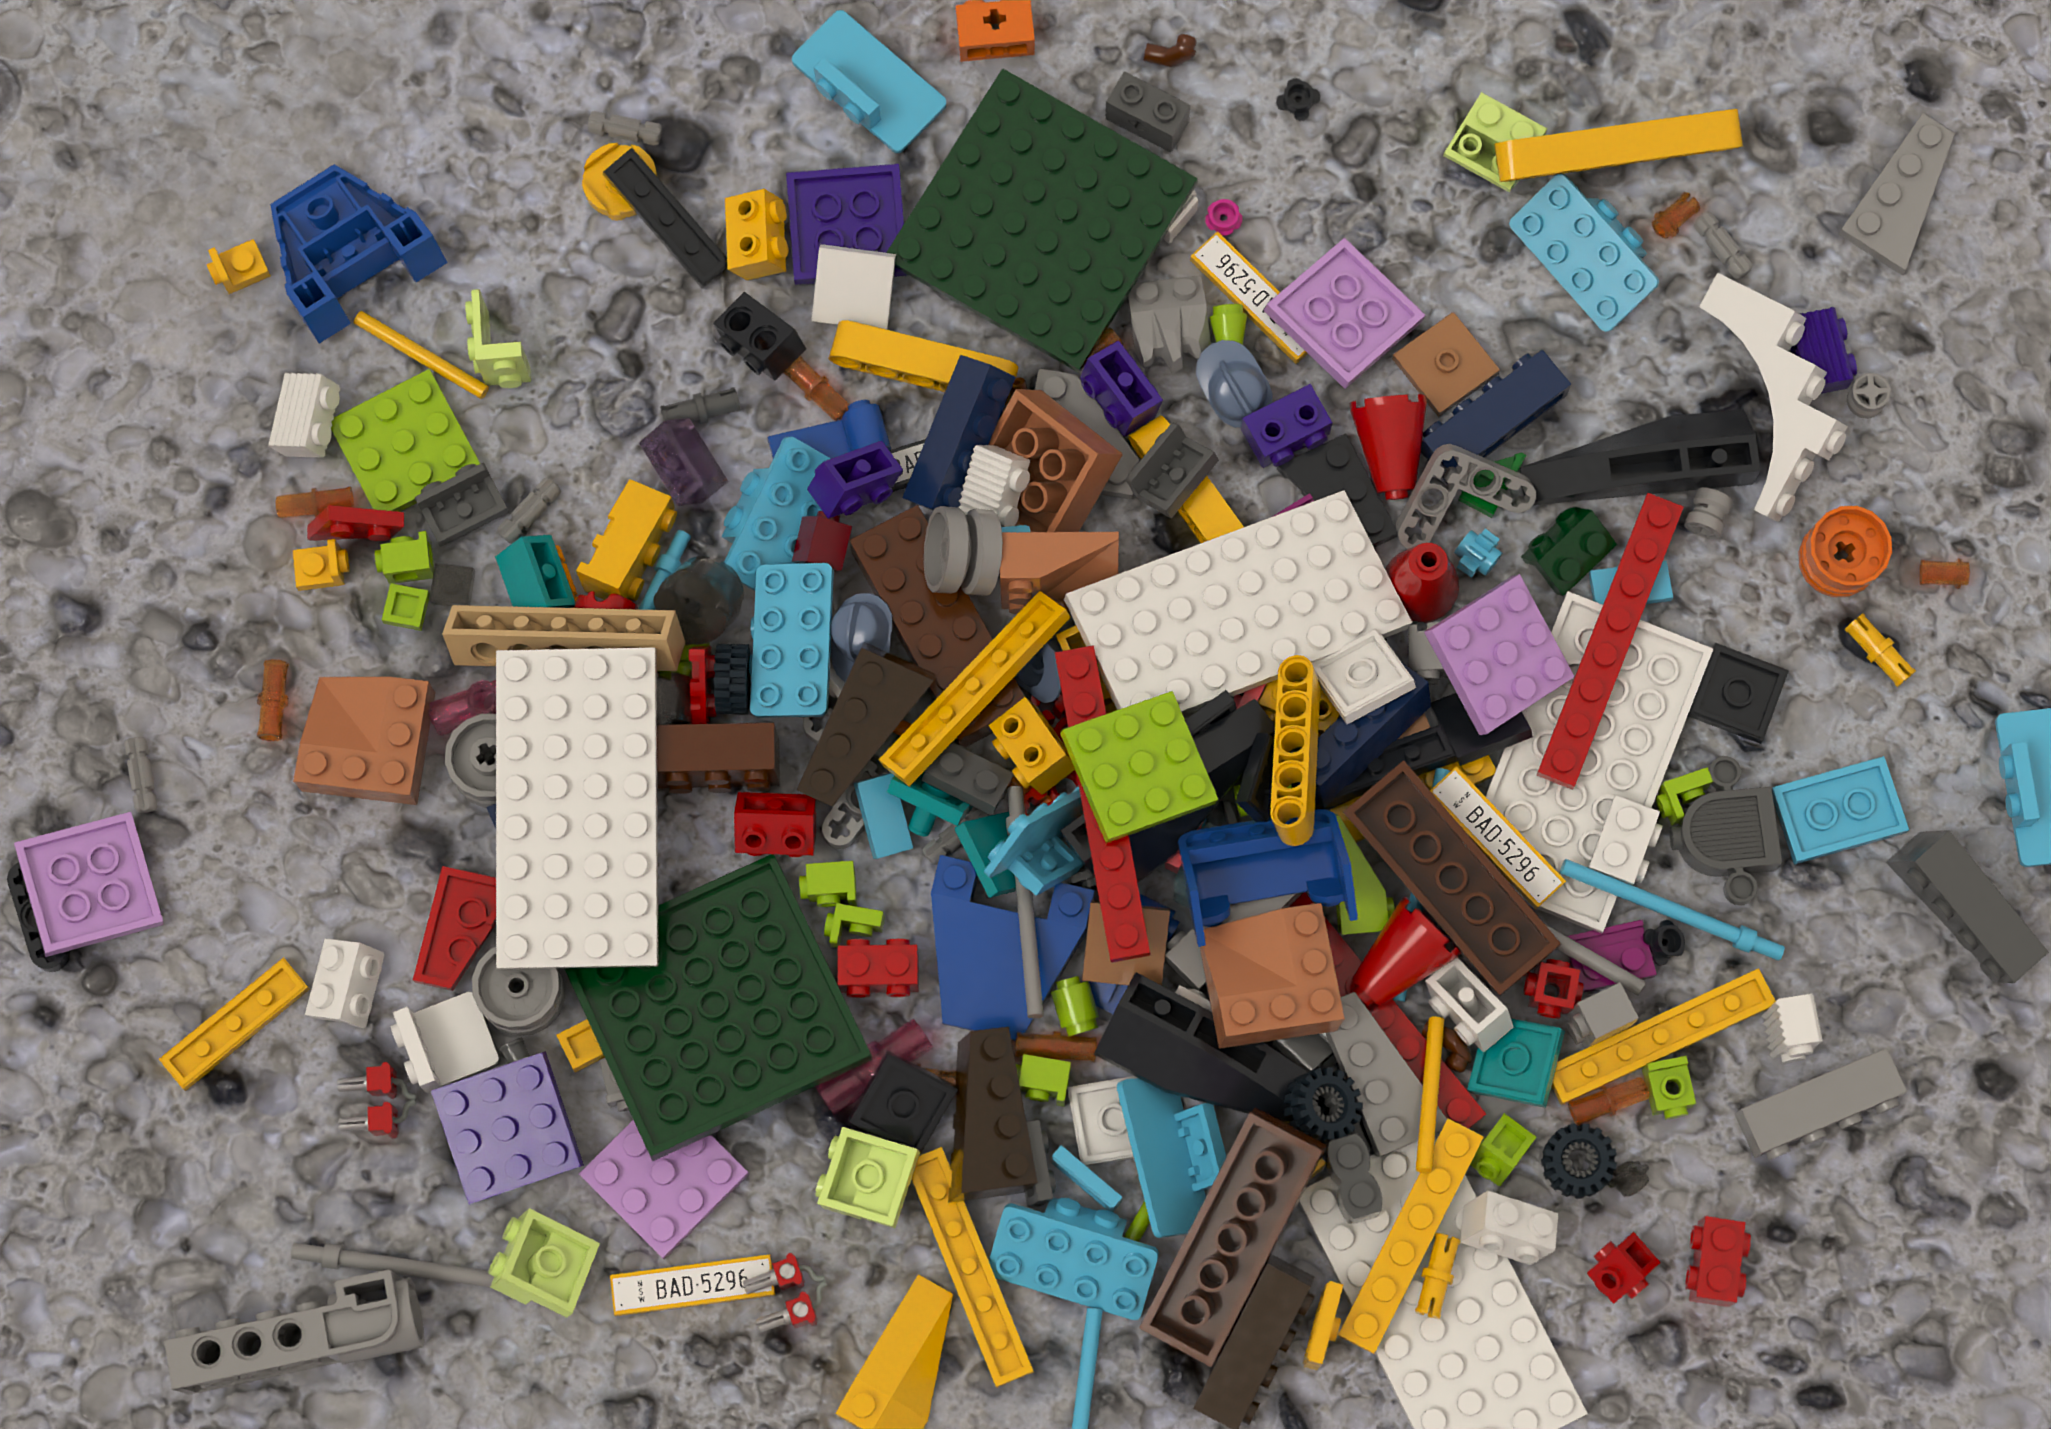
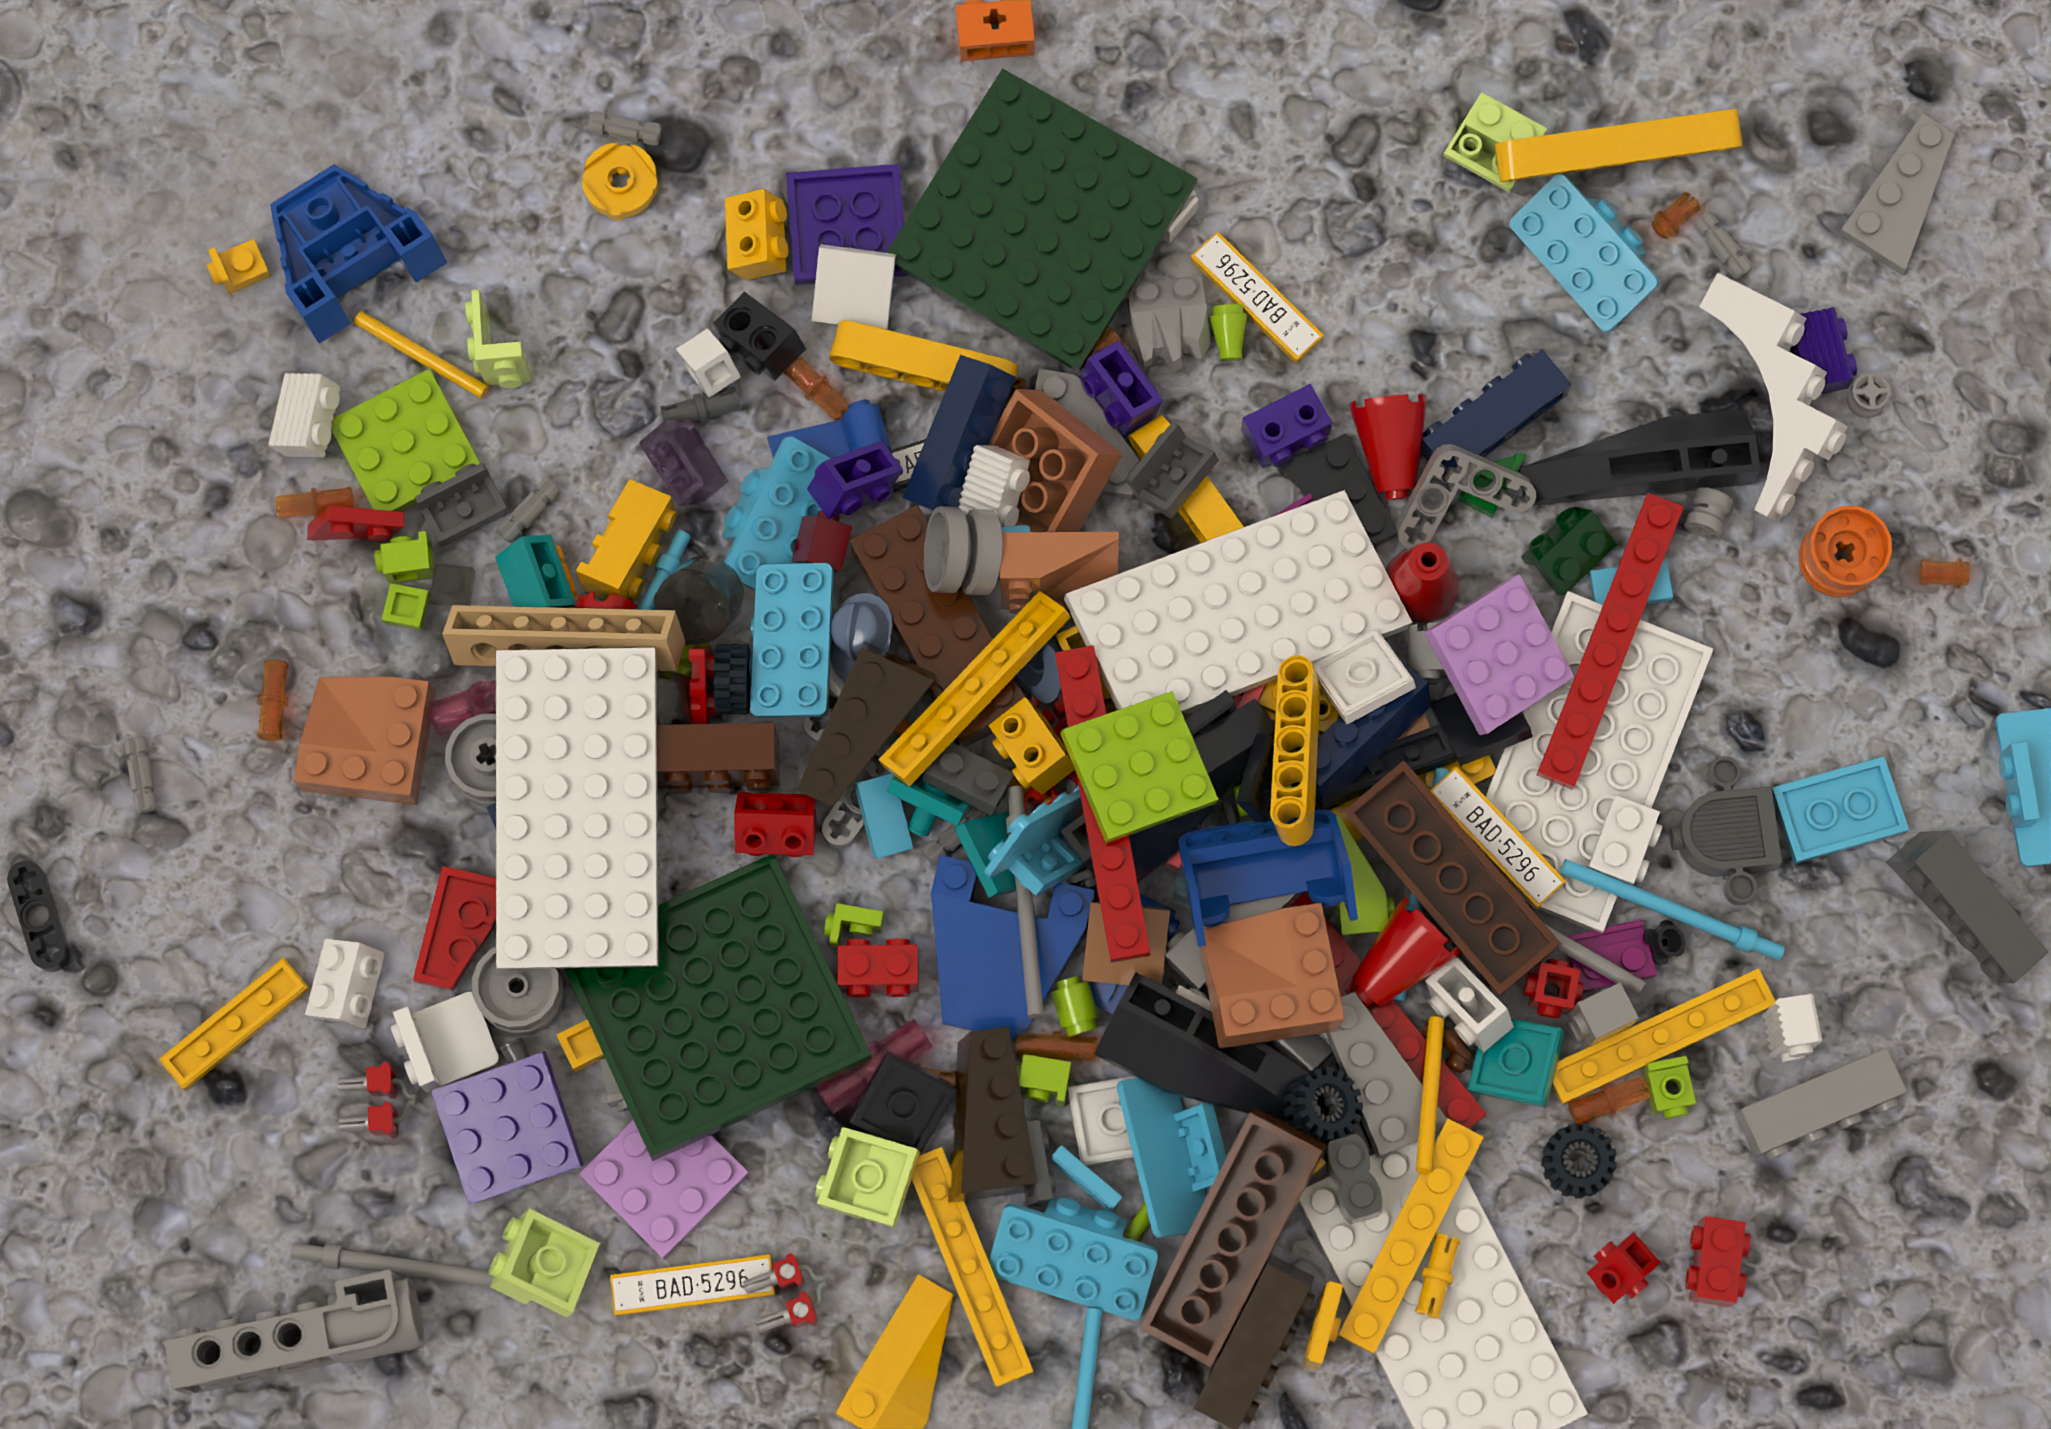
lavender plate [14,812,163,957] -> none
yellow bracket [293,539,350,591] -> none
black tile [603,148,728,289] -> none
medium azure bracket [792,10,946,153] -> none
lime brick [799,861,857,907] -> none
dark grey brick [1105,71,1191,153] -> none
reddish brown arm [1143,34,1197,67] -> none
sand blue piece [1196,340,1273,428] -> none
dark pink plate [1205,199,1242,236] -> none
lavender plate [1264,238,1426,389] -> none
black plate [1276,78,1321,121] -> none
medium nougat plate [1392,312,1500,417] -> none
medium azure gear [1454,528,1503,578] -> none
white brick [1460,1191,1558,1265] -> none
lime bracket [1470,1113,1537,1186] -> none
clear smoke plate [1608,1160,1650,1197] -> none
lime bracket [1656,767,1713,826] -> none
black plate [1688,643,1789,744] -> none
yellow pin [1844,613,1916,687] -> none
none -> white brick [676,328,741,397]

